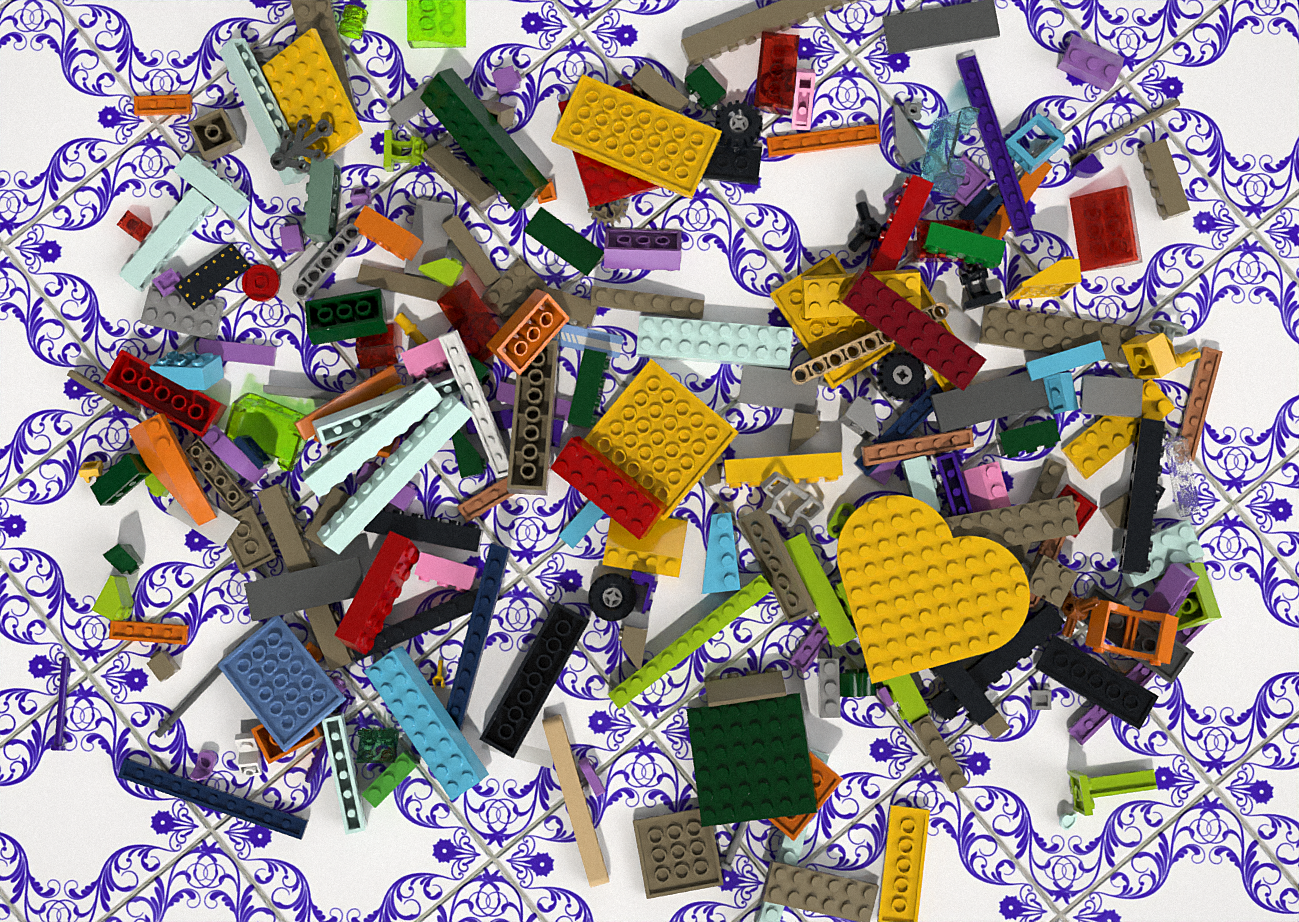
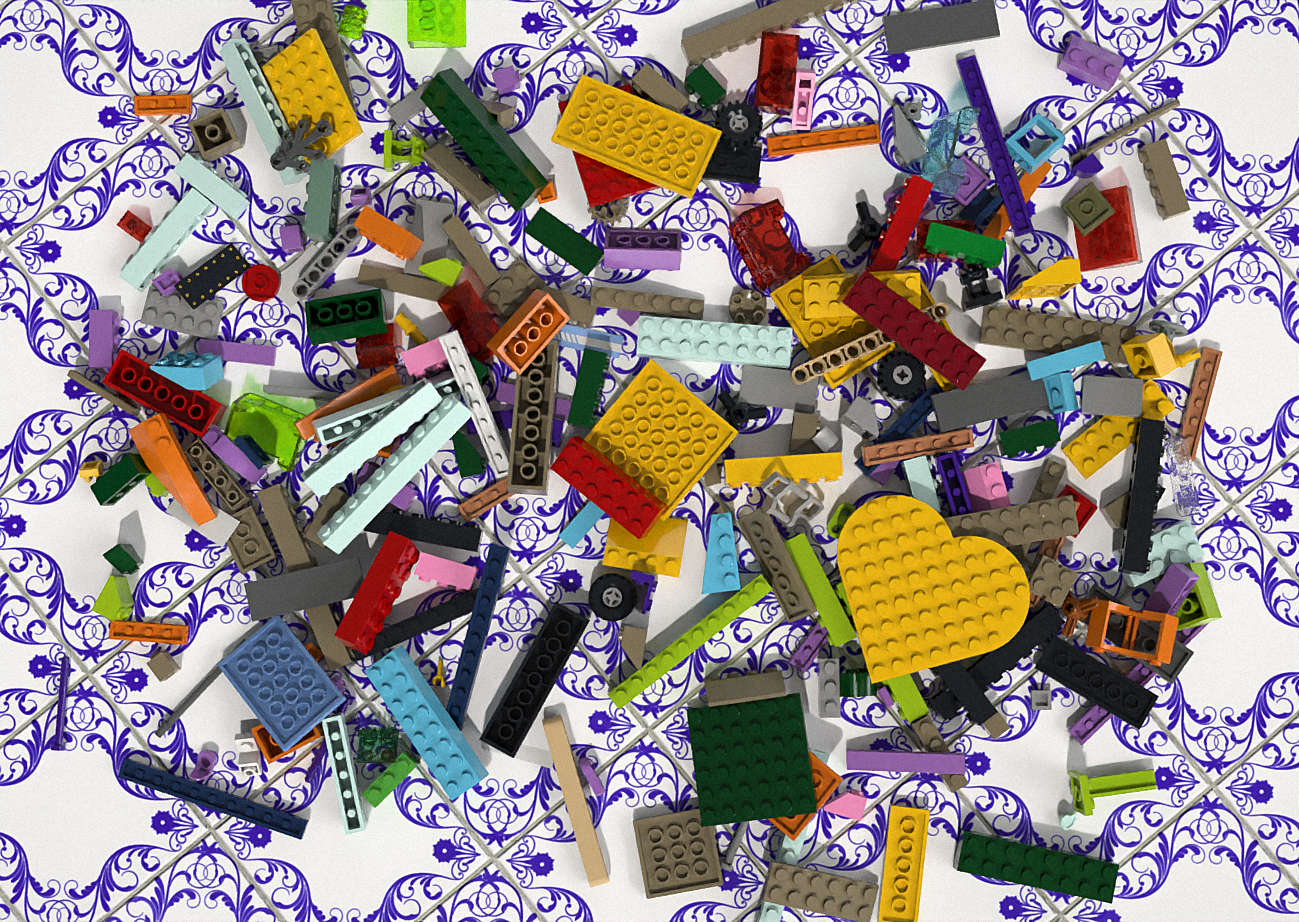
none -> medium lavender brick [89,310,121,369]
none -> medium lavender tile [616,310,643,327]
none -> black bush [718,390,766,443]
none -> clear red windscreen [728,198,813,291]
none -> dark tan dish [729,289,767,325]
none -> white brick [810,425,840,453]
none -> bright pink slope [821,789,867,821]
none -> medium lavender tile [846,749,966,774]
none -> dark green brick [953,828,1119,904]
none -> olive tile [1061,182,1116,236]

